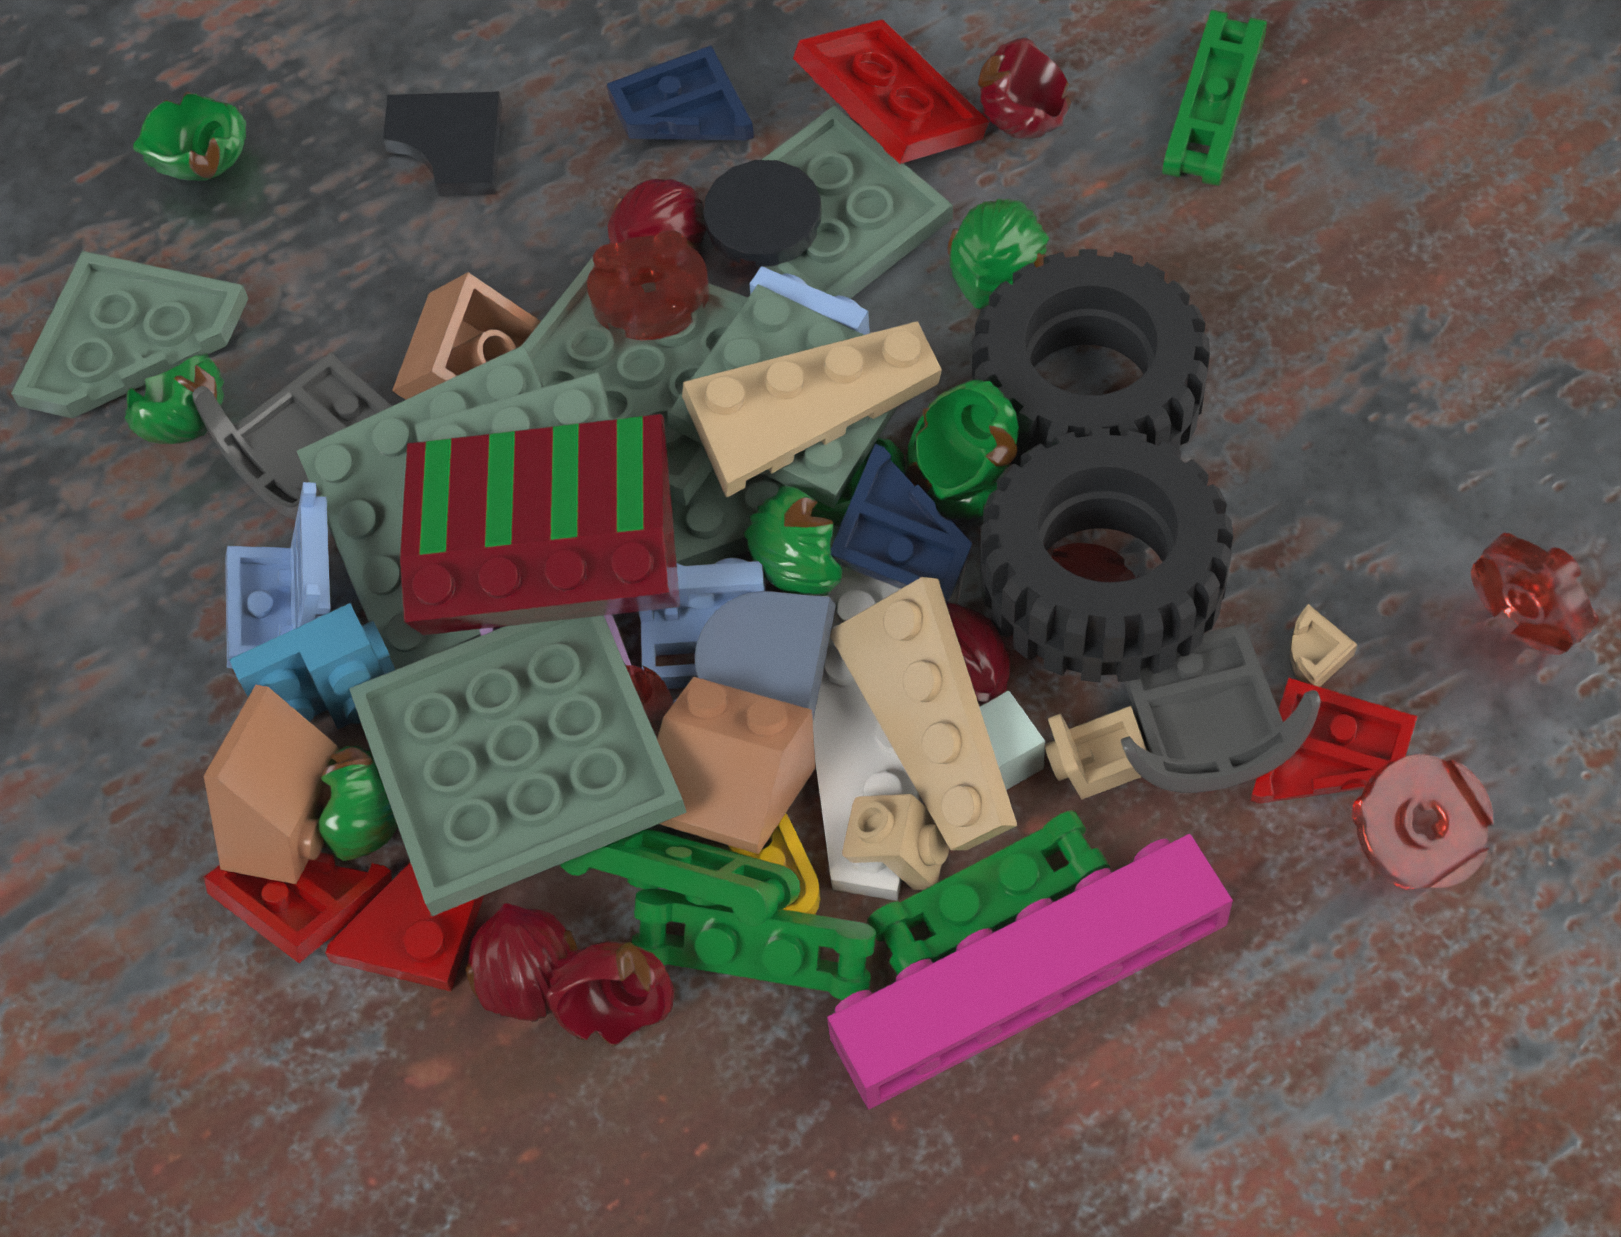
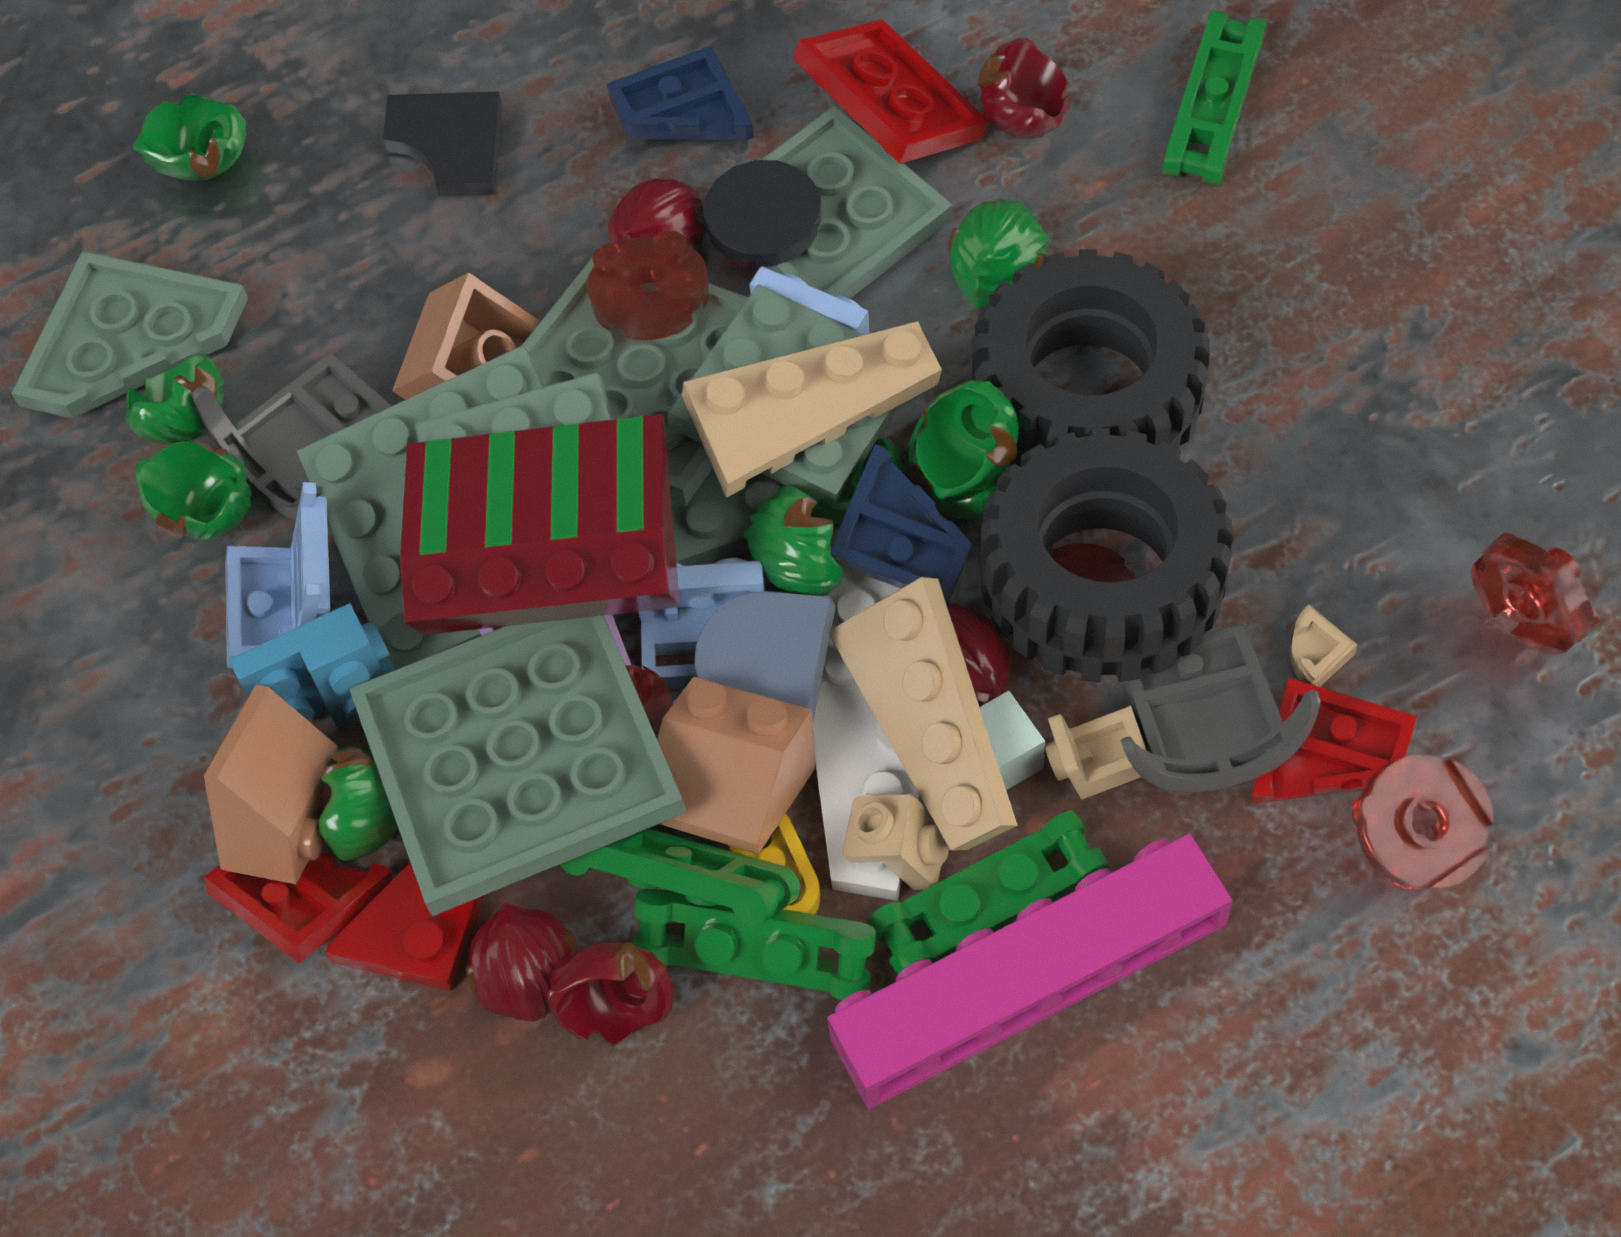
none -> green hair [135,440,252,541]

